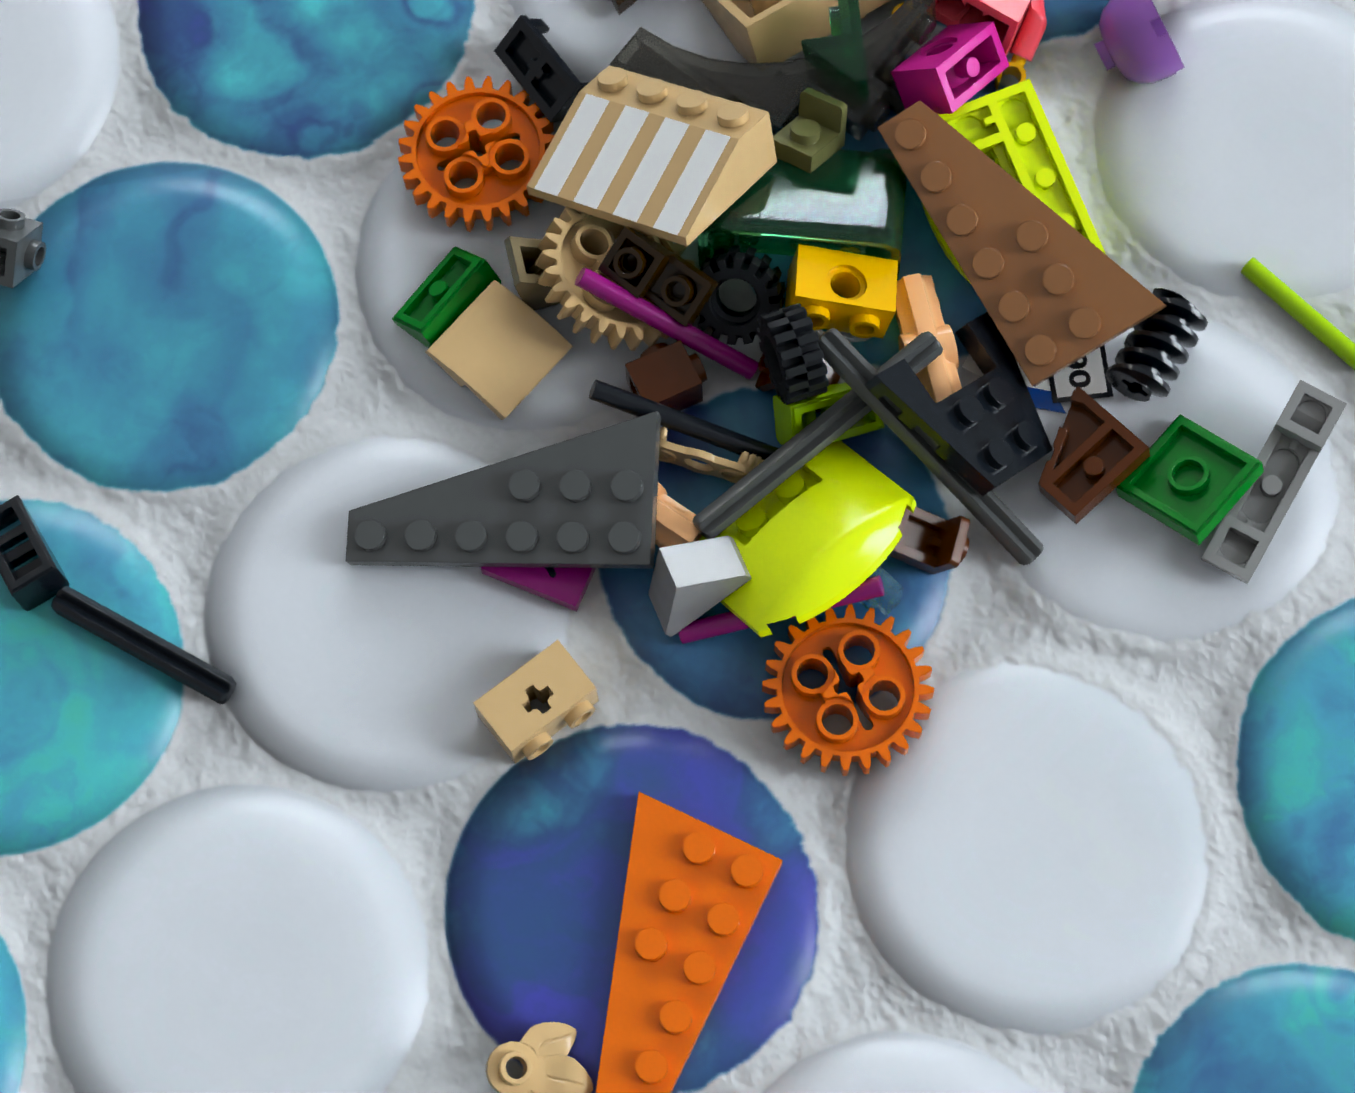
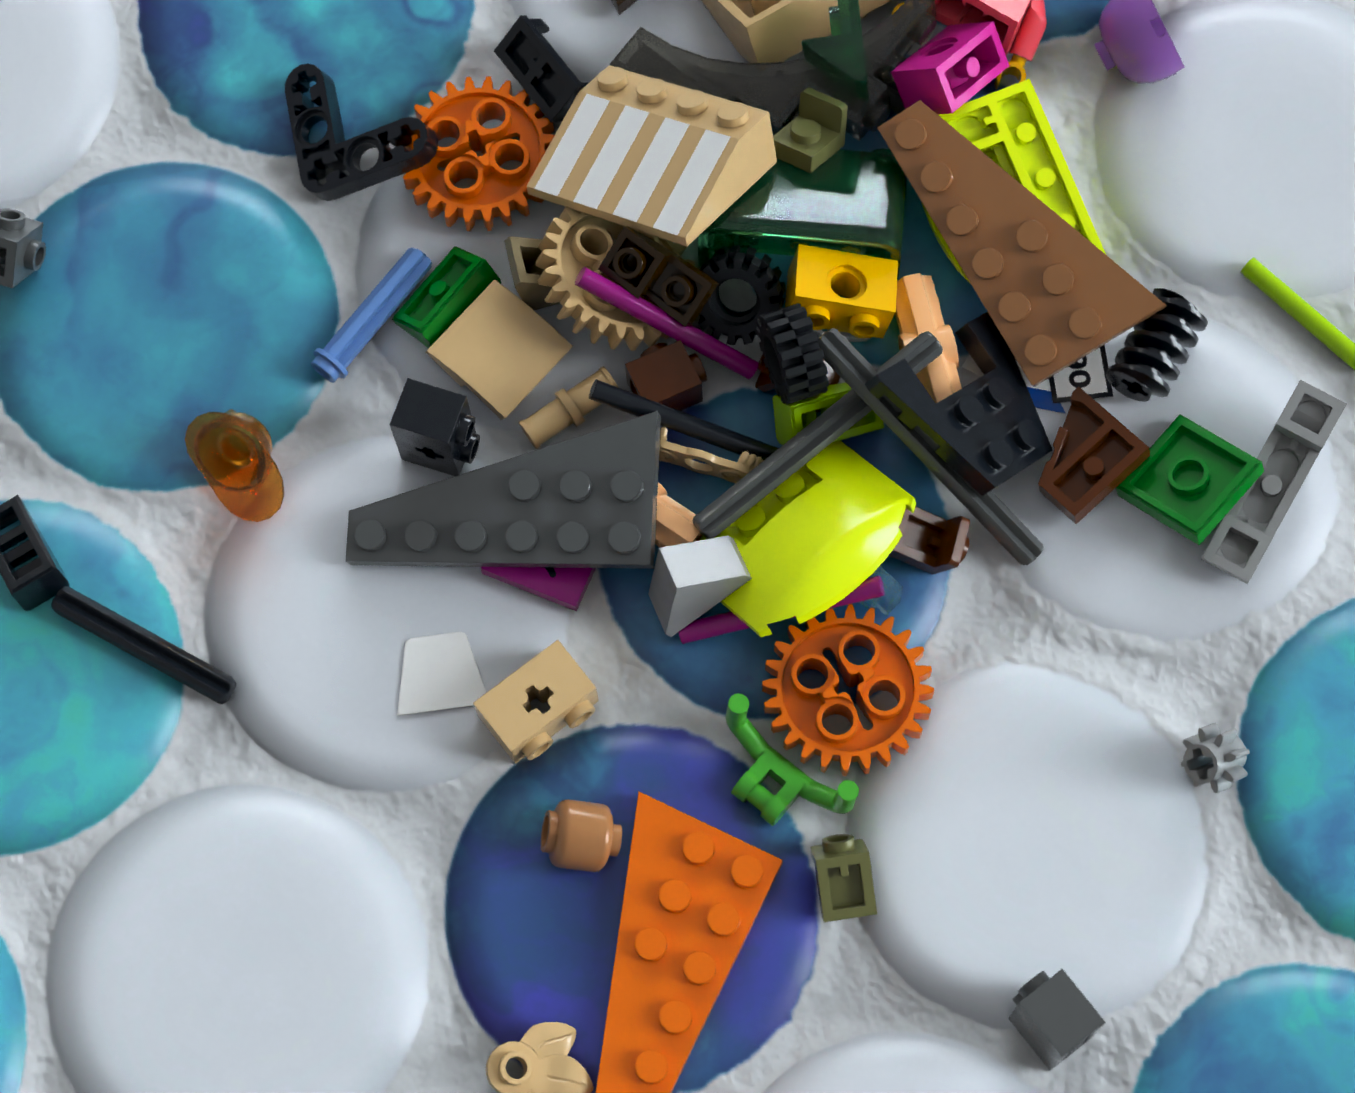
none -> clear orange piece [185,409,284,522]
none -> black beam [285,63,438,201]
none -> medium blue axle [311,248,432,383]
none -> black brick [389,378,480,476]
none -> white sticker [397,632,487,716]
none -> tan pin [518,366,619,449]
none -> medium nougat head [540,799,622,872]
none -> bright green piece [725,694,859,826]
none -> olive bracket [810,834,877,922]
none -> dark grey brick [1008,969,1106,1071]
none -> light grey gear [1181,723,1250,793]

